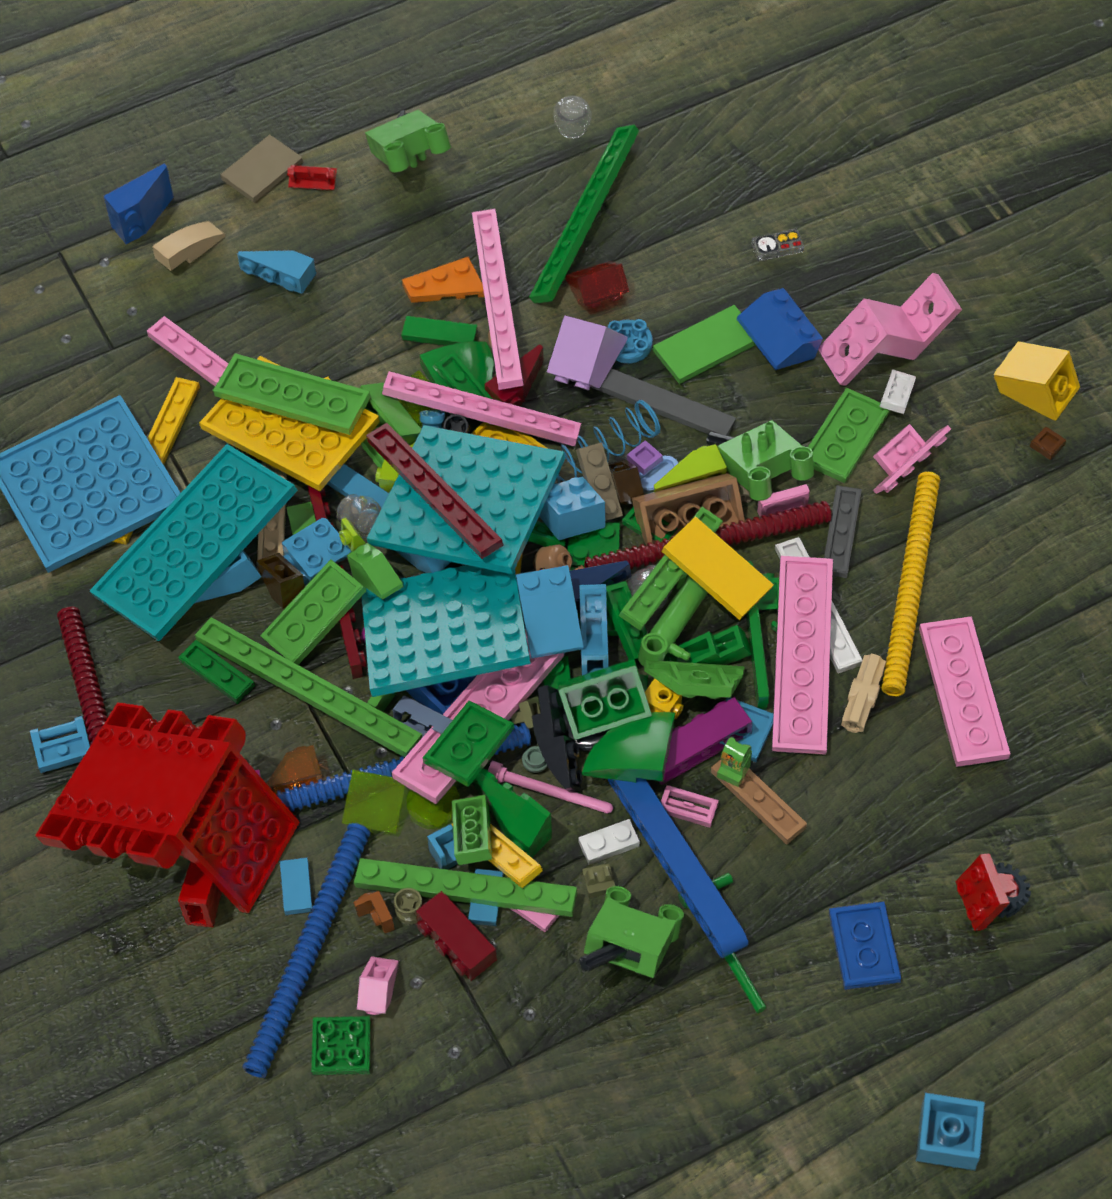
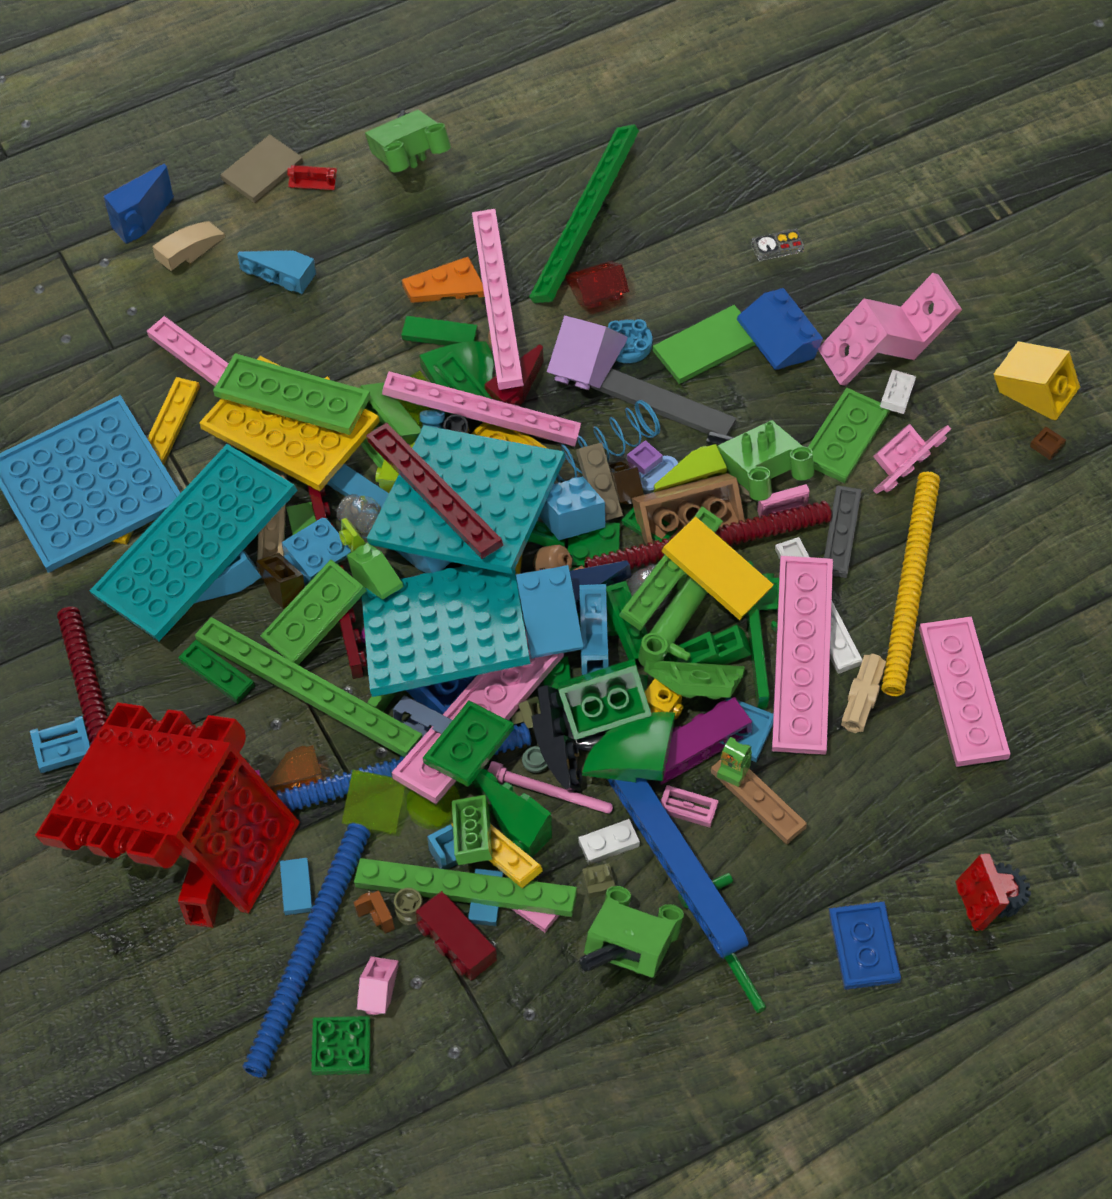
clear piece [553,96,592,138] -> none
dark azure brick [916,1093,984,1170] -> none

